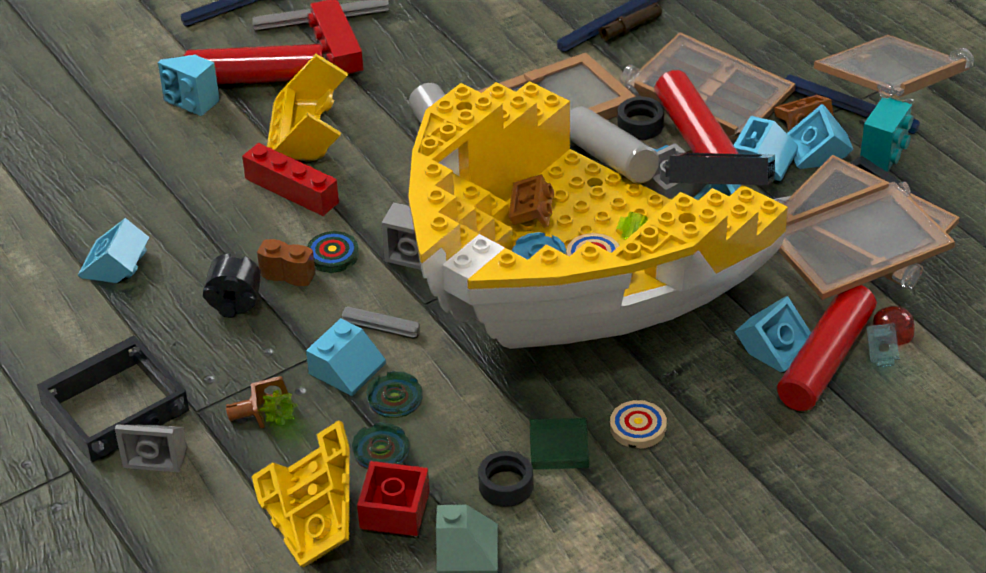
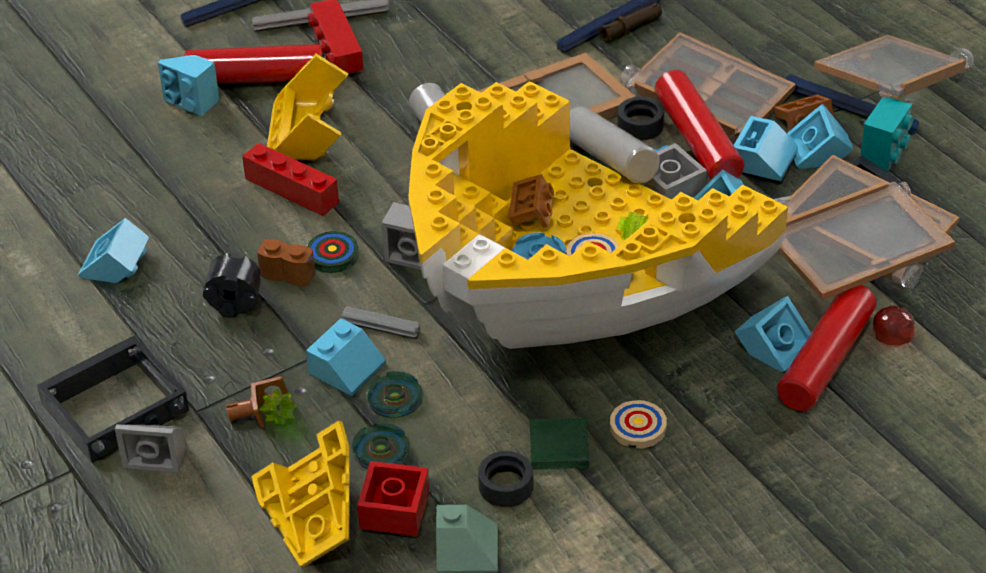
black window [665,152,775,185] -> none
clear light blue brick [867,323,900,367] -> none

